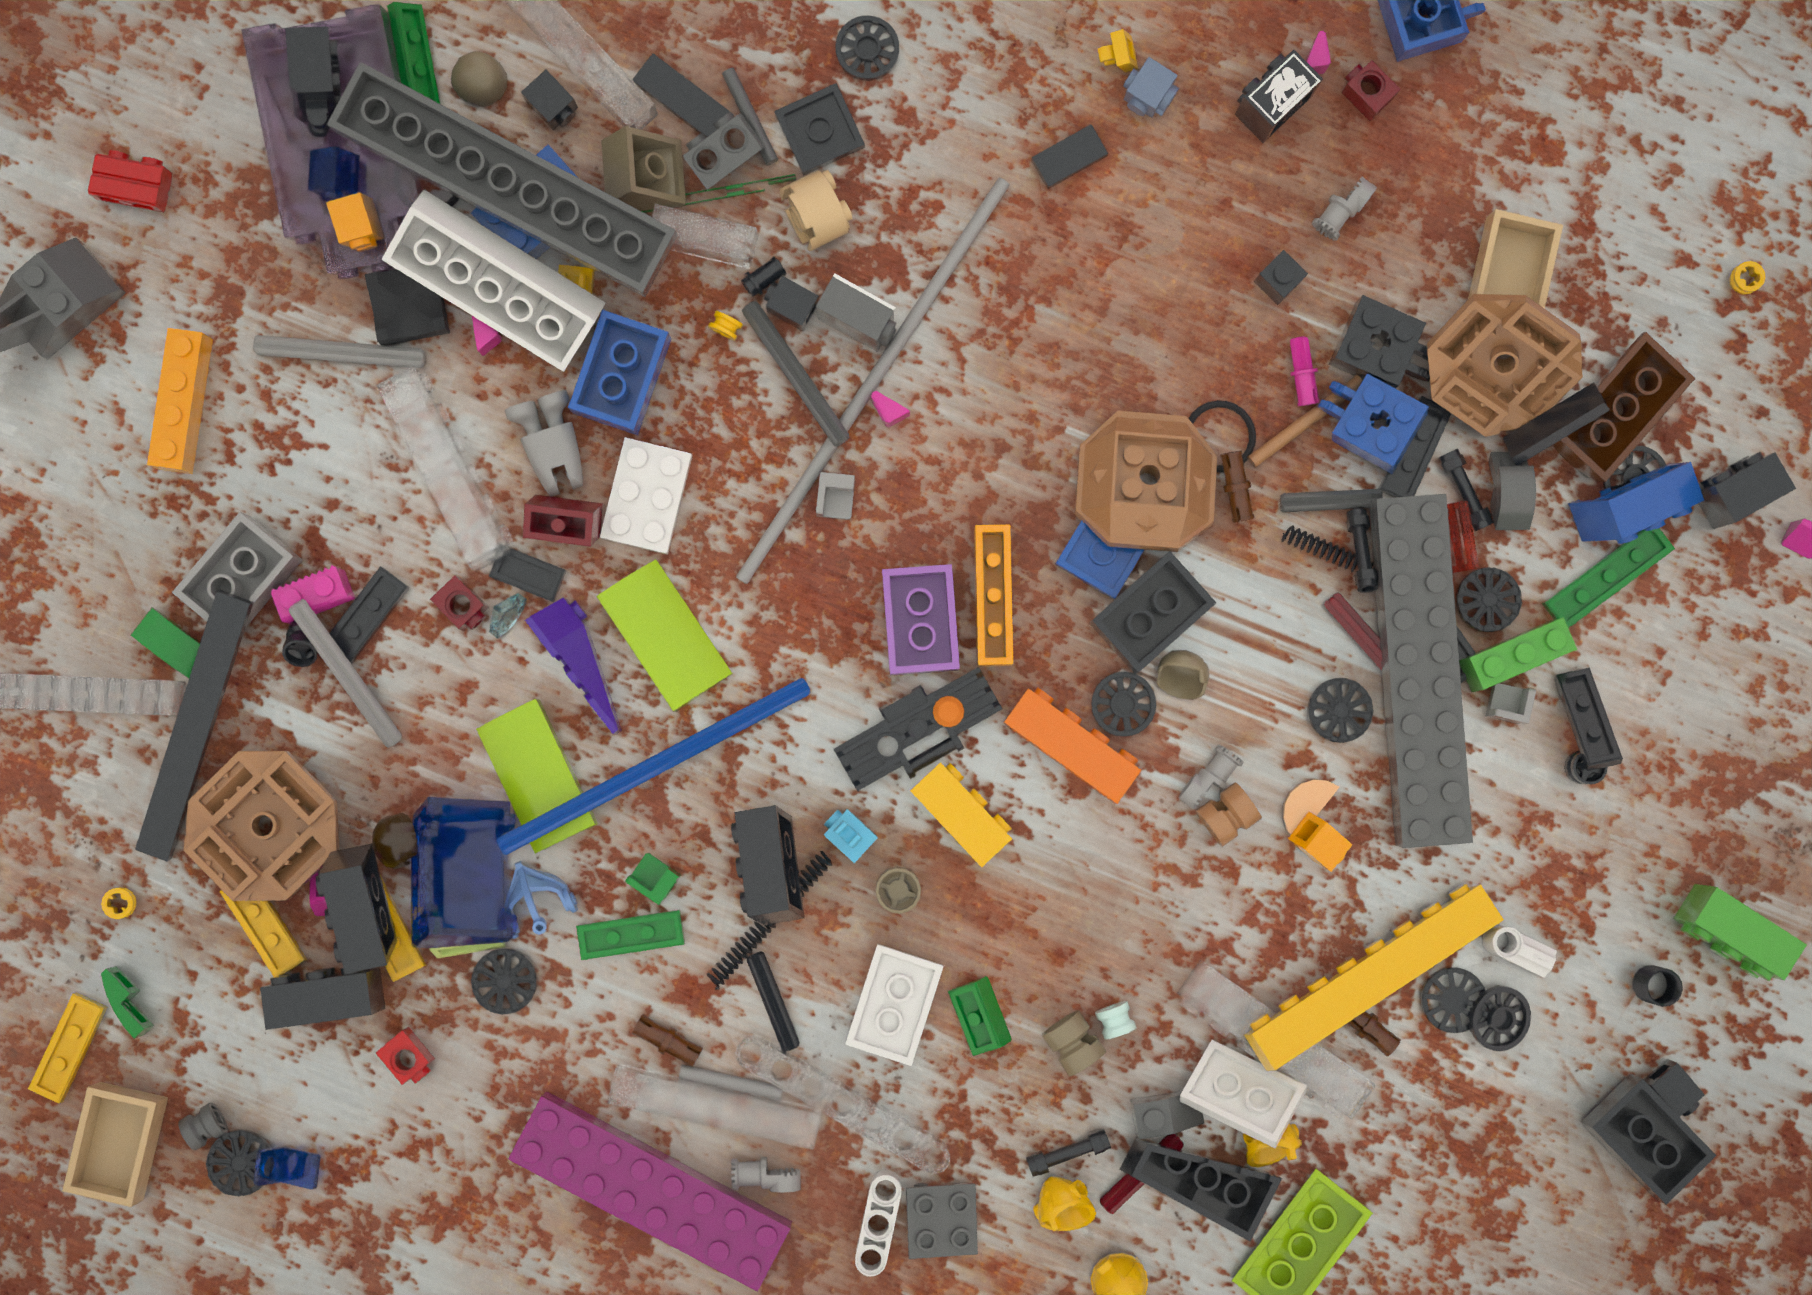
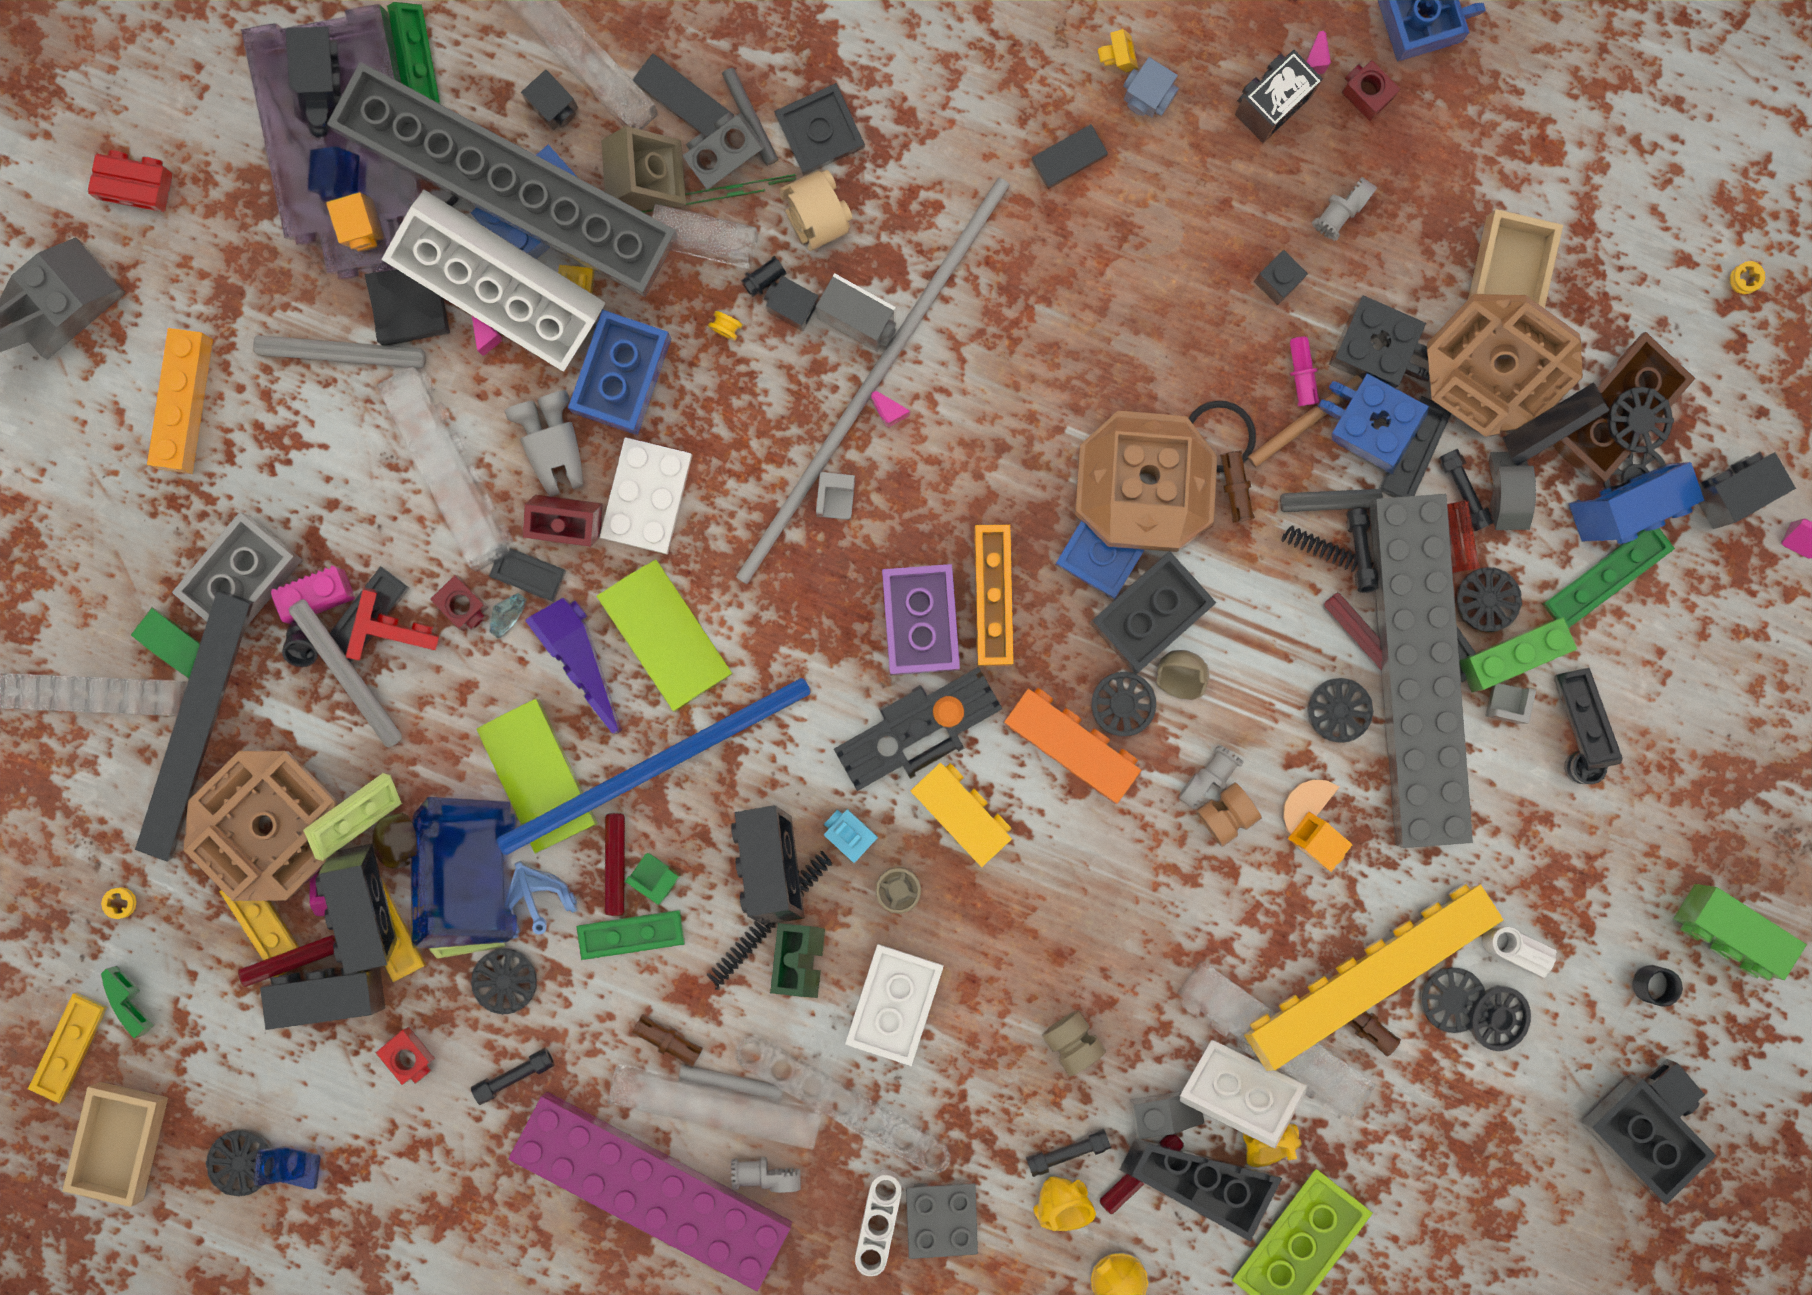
dark grey wheel [178,1103,228,1151] -> none
dark tan hair [451,51,507,107] -> none
dark grey axle [742,301,849,447] -> none
black axle [747,951,800,1052] -> none
black wheel [835,15,899,81] -> none
green slope [948,976,1012,1056] -> none
light aqua wheel [1095,1001,1137,1040] -> none
none -> dark red axle [238,935,336,987]
none -> yellowish green tile [303,773,402,861]
none -> bracket [346,587,439,661]
none -> black bar [471,1047,555,1105]
none -> dark red axle [605,813,625,916]
none -> dark green brick [770,923,825,998]
none -> black wheel [1607,387,1674,453]

